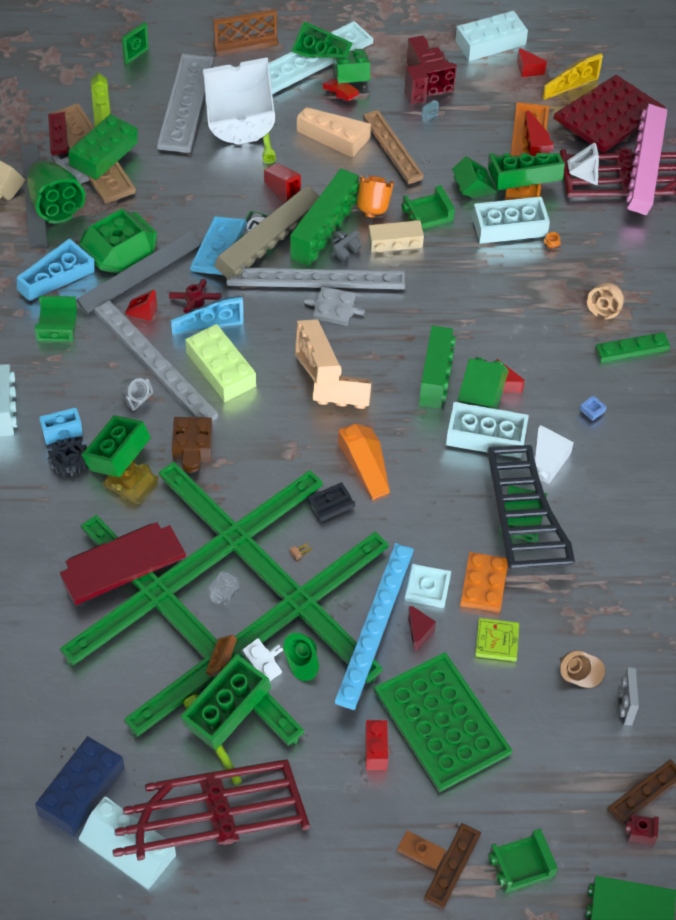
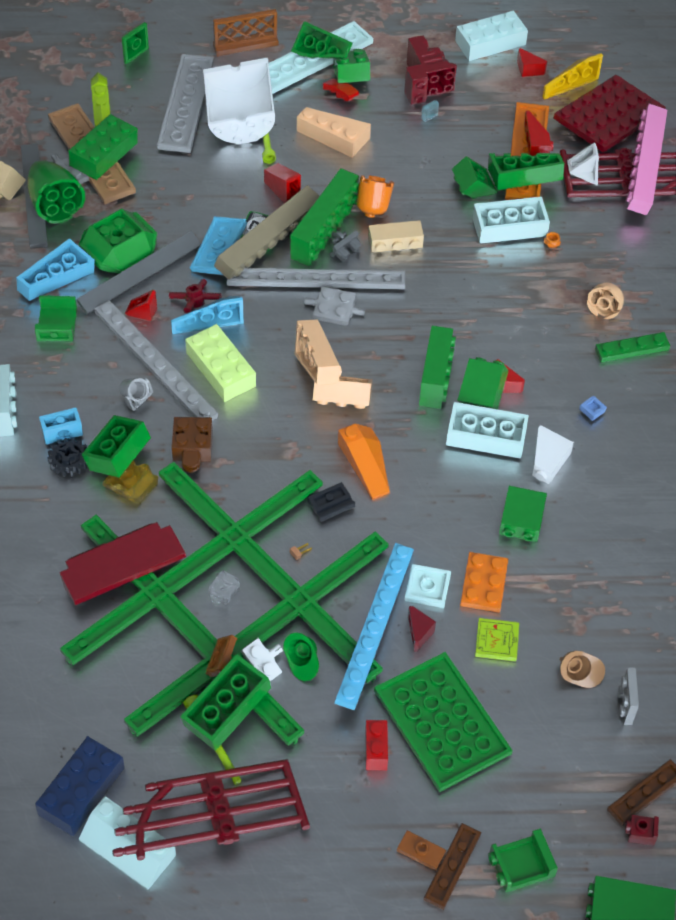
dark red tile [48,112,68,156] -> none
medium nougat plate [363,110,424,185] -> none
green panel [401,185,455,229] -> none
black bar [487,445,575,569] -> none

